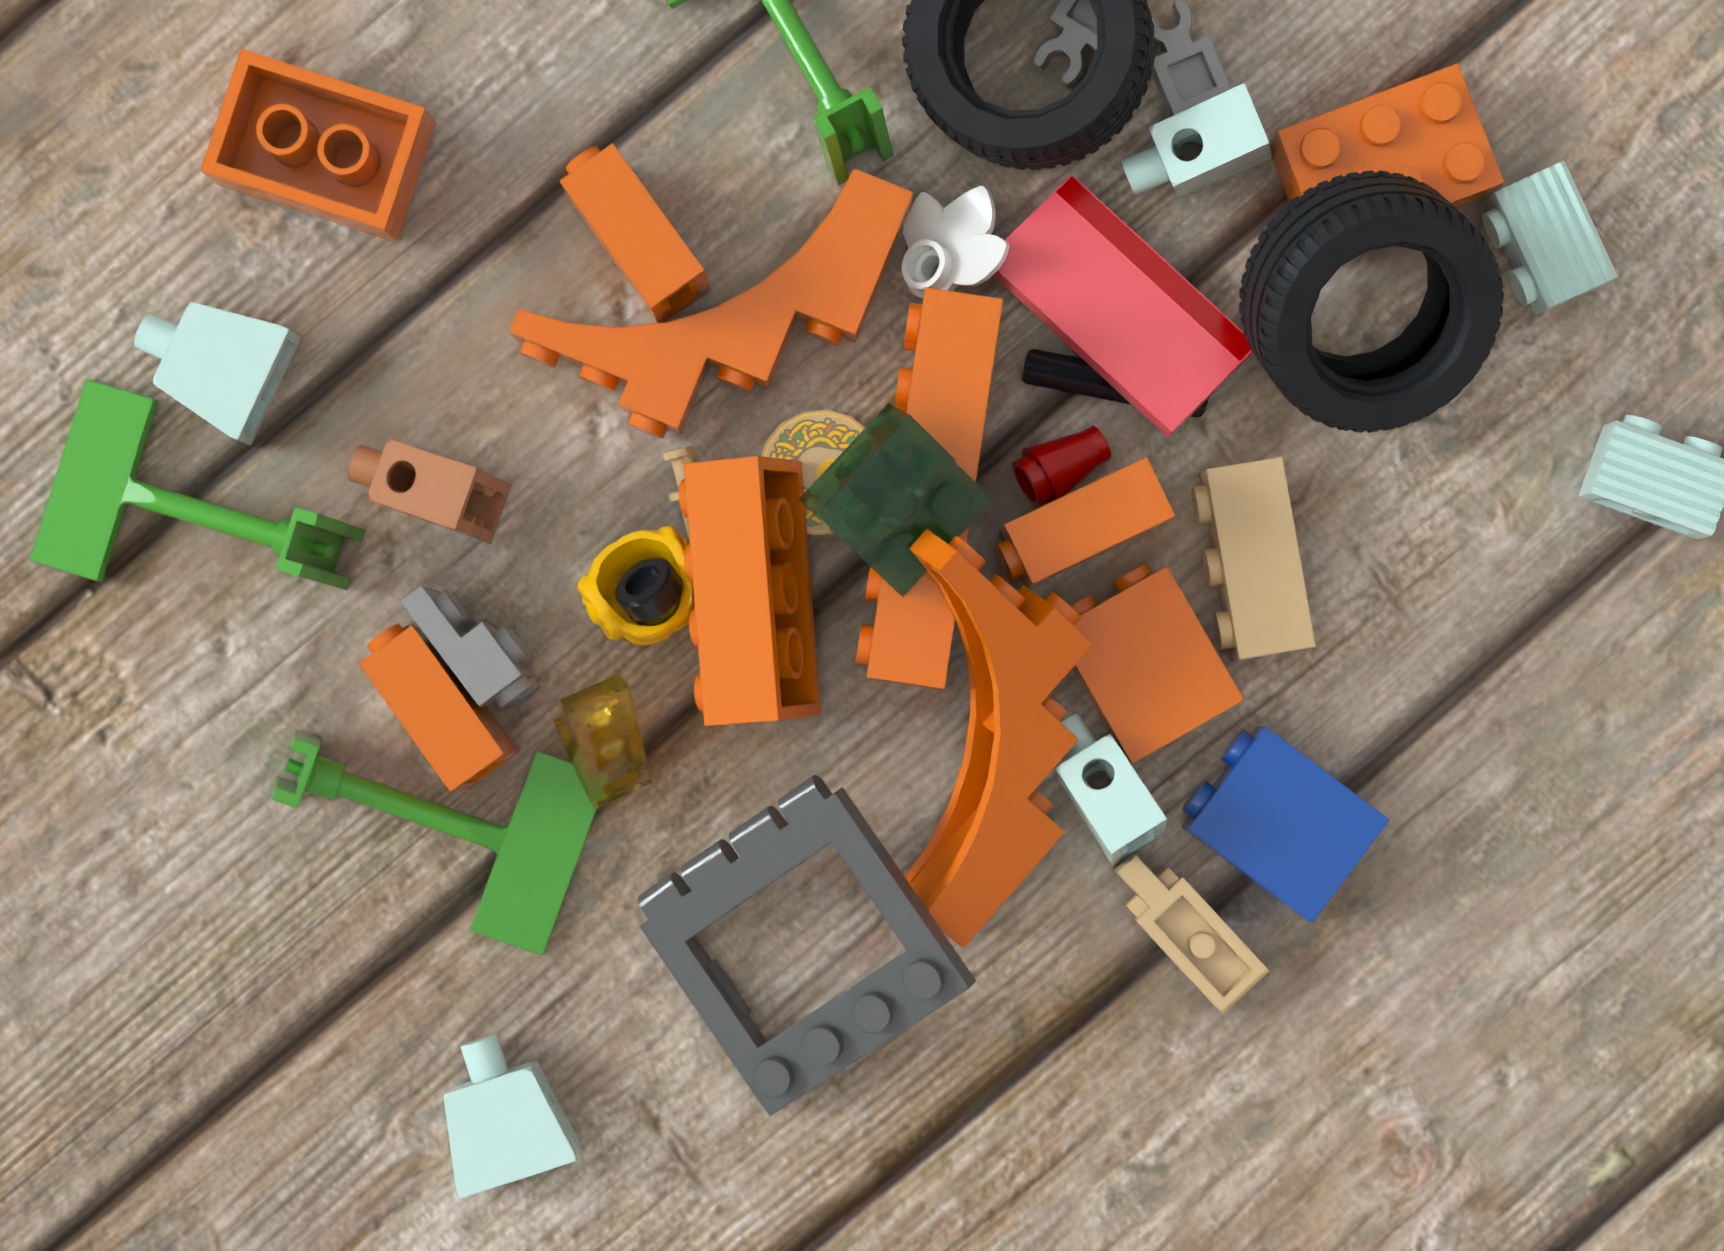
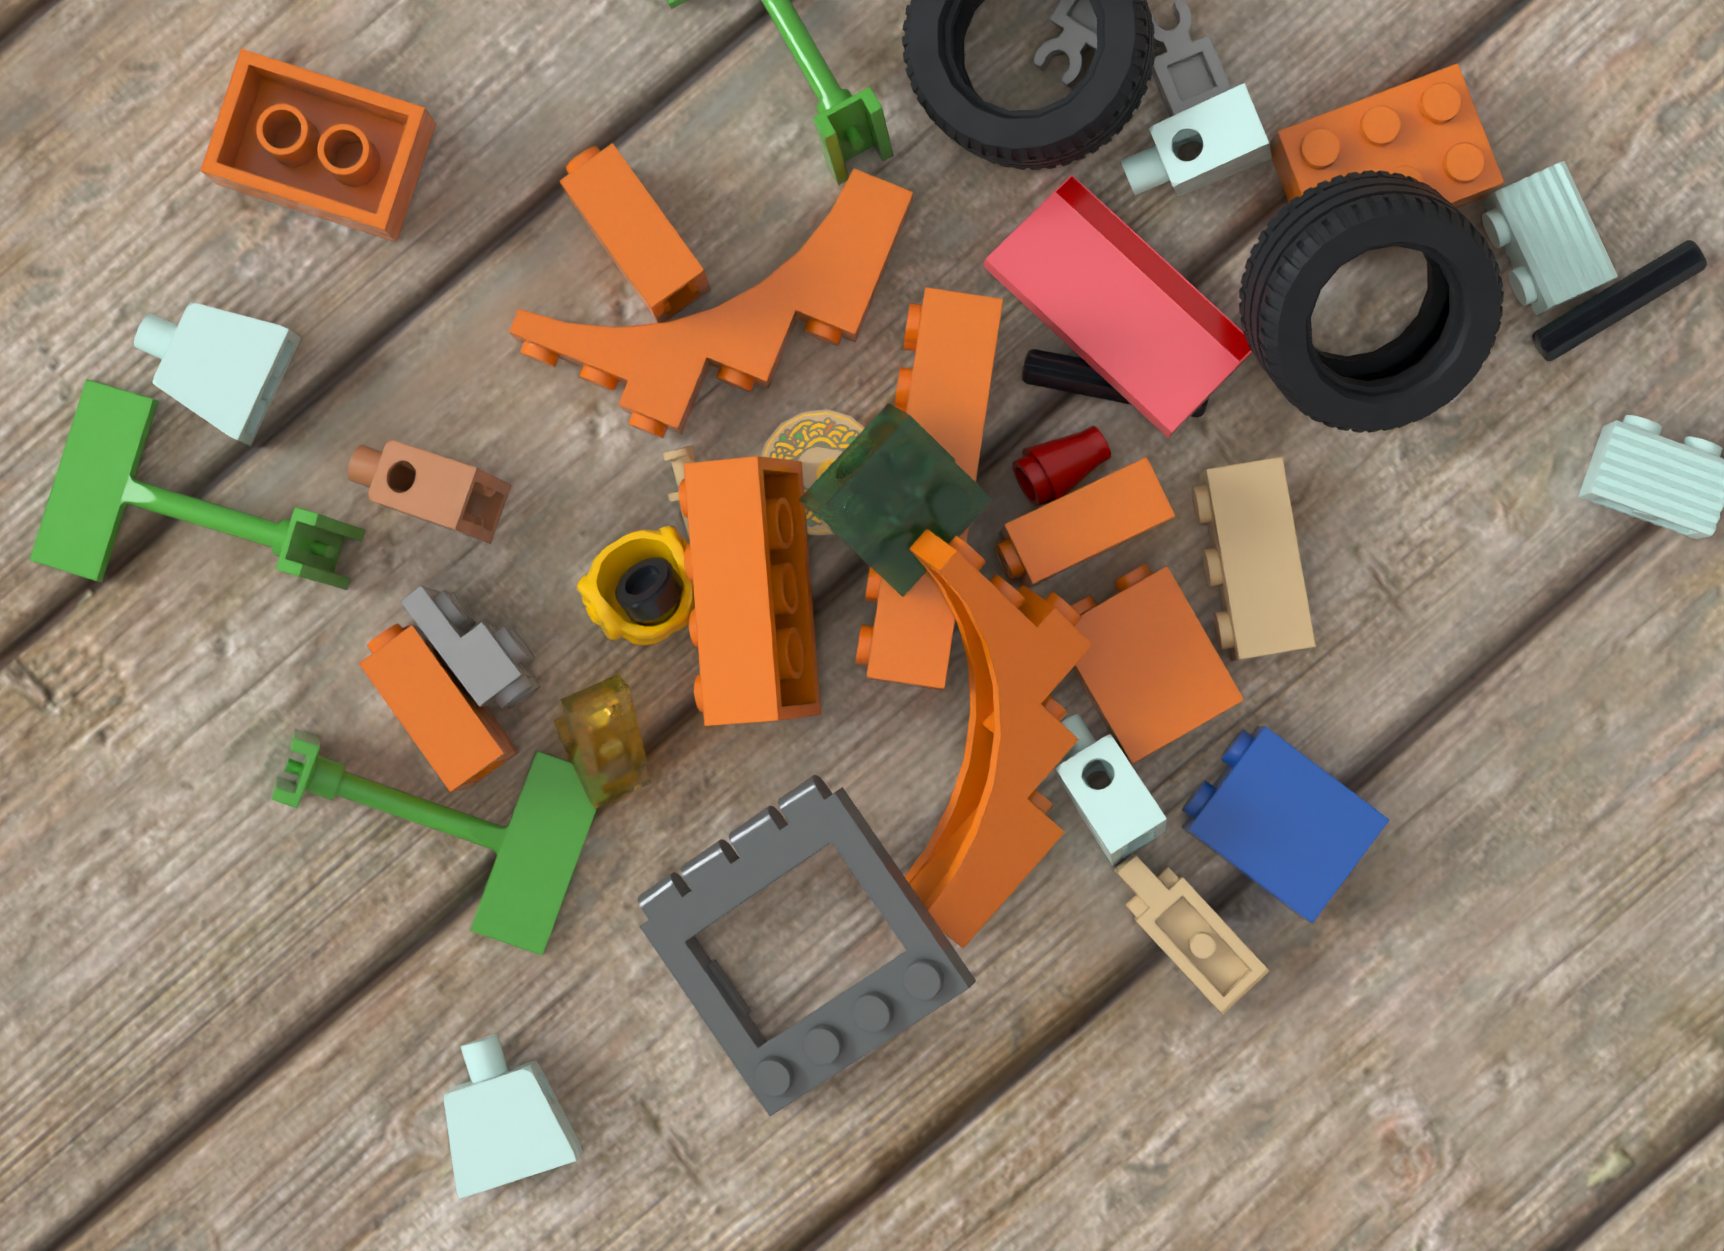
white plate [901,186,1010,299] -> none
none -> black axle [1532,240,1707,361]

